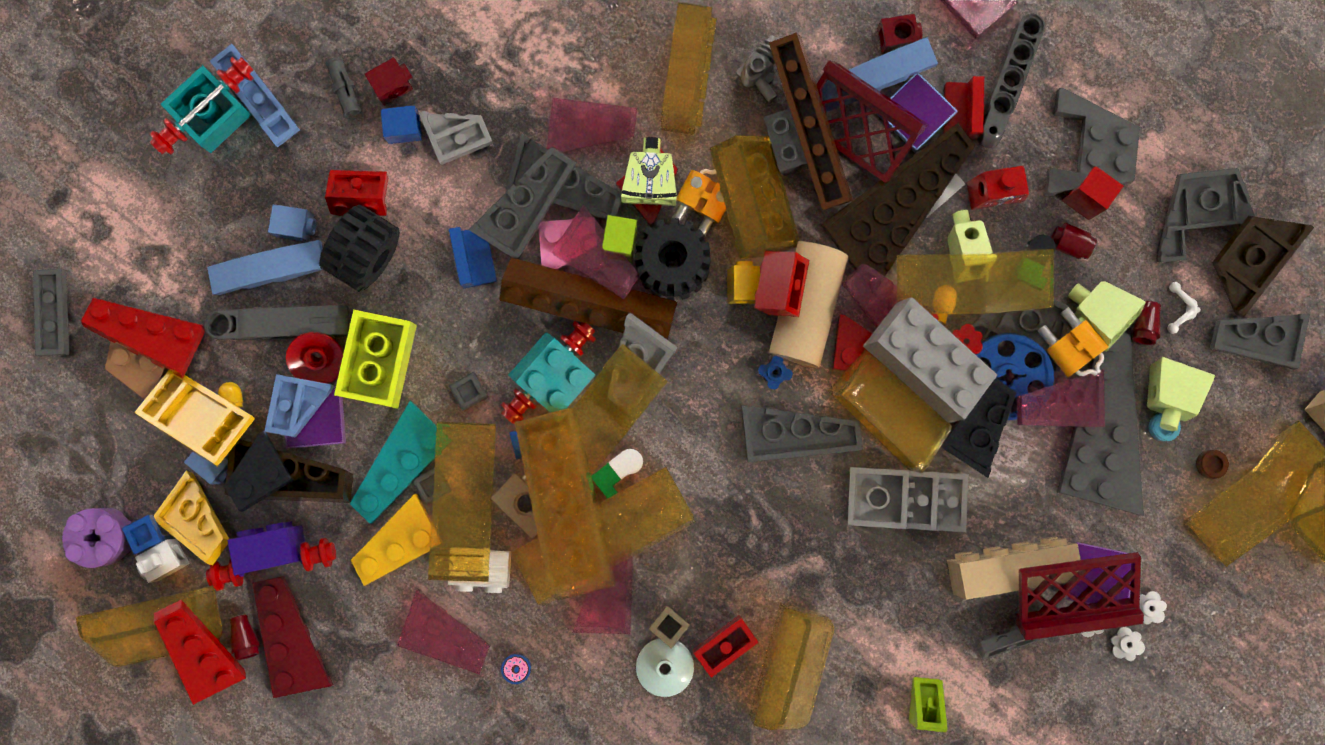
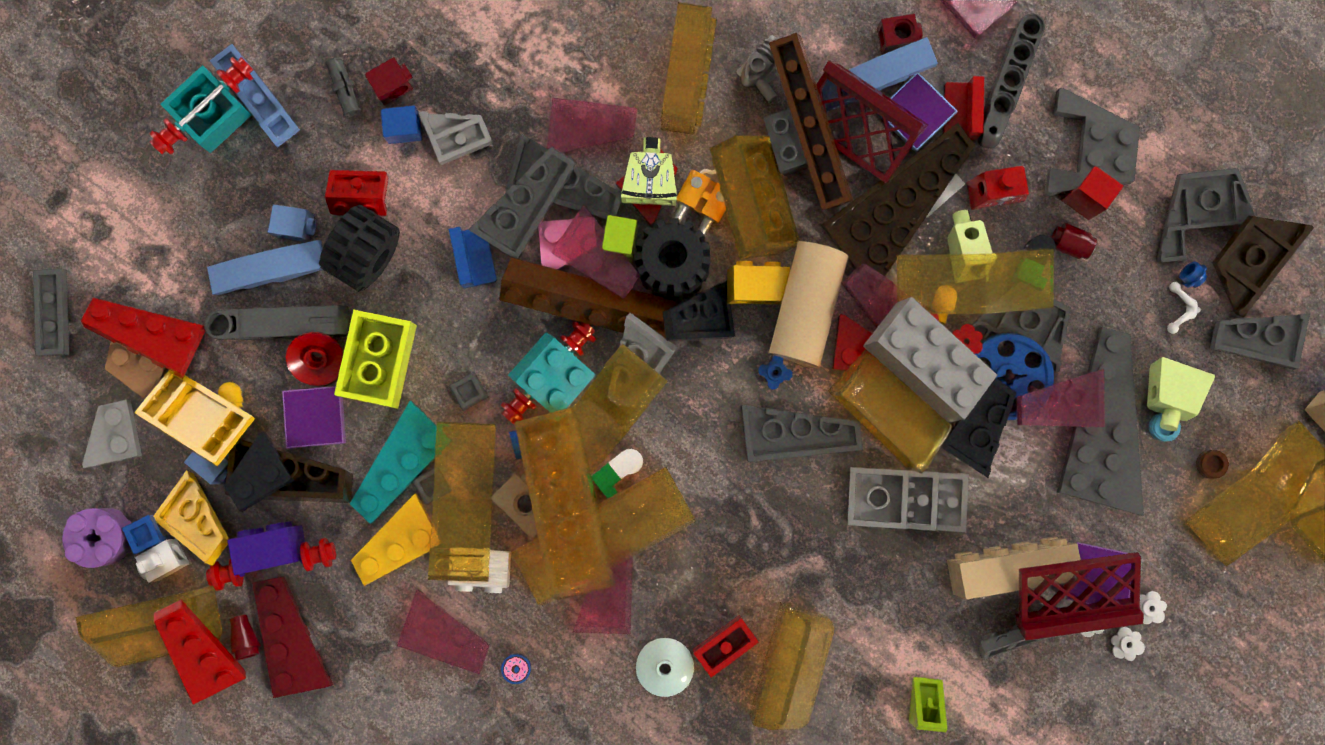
medium blue wing [264,374,334,437] -> none
dark tan brick [649,606,690,649] -> none
red brick [754,251,810,317] -> none
light orange piece [1038,307,1109,377] -> none
yellowish green torso [1068,281,1146,352] -> none
dark red cone [1131,301,1161,345] -> none
none -> light grey wing [82,400,142,468]
none -> black wing [662,281,735,341]
none -> blue plate [1179,261,1207,288]

